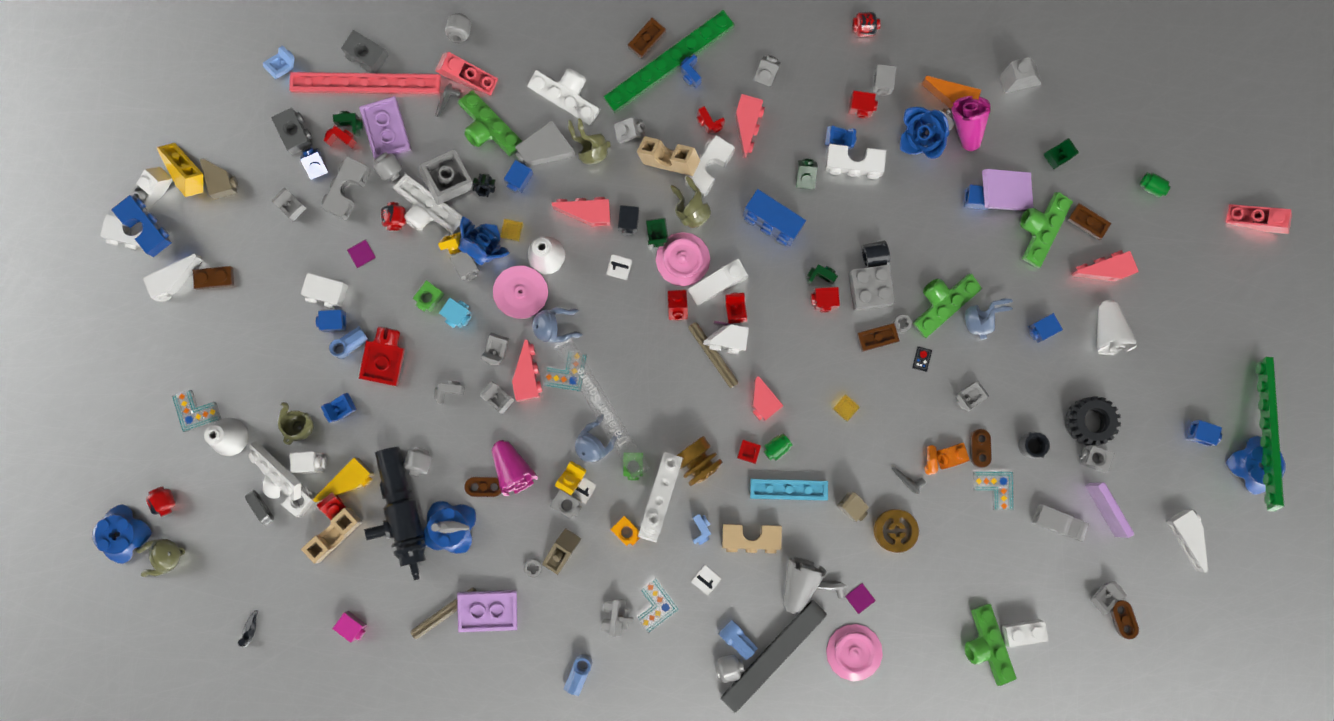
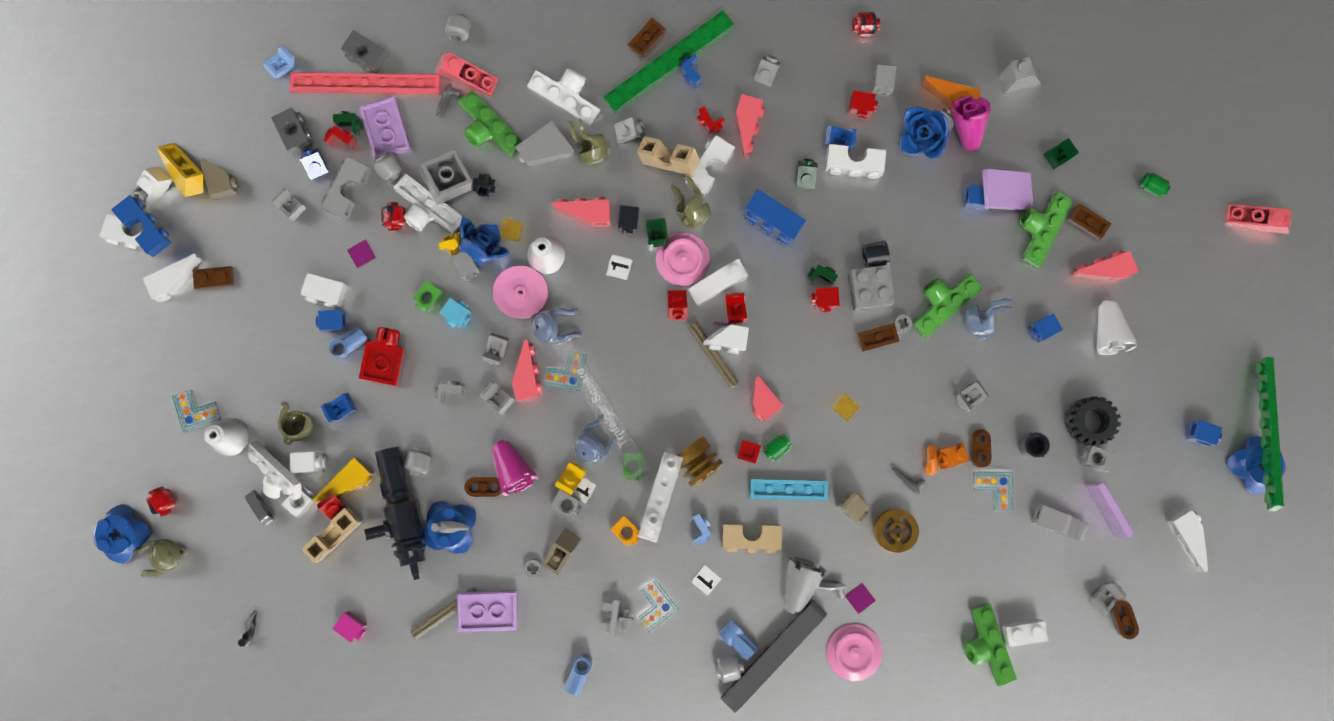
blue brick [504,160,533,193] -> none
black sticker [912,346,932,372] -> none

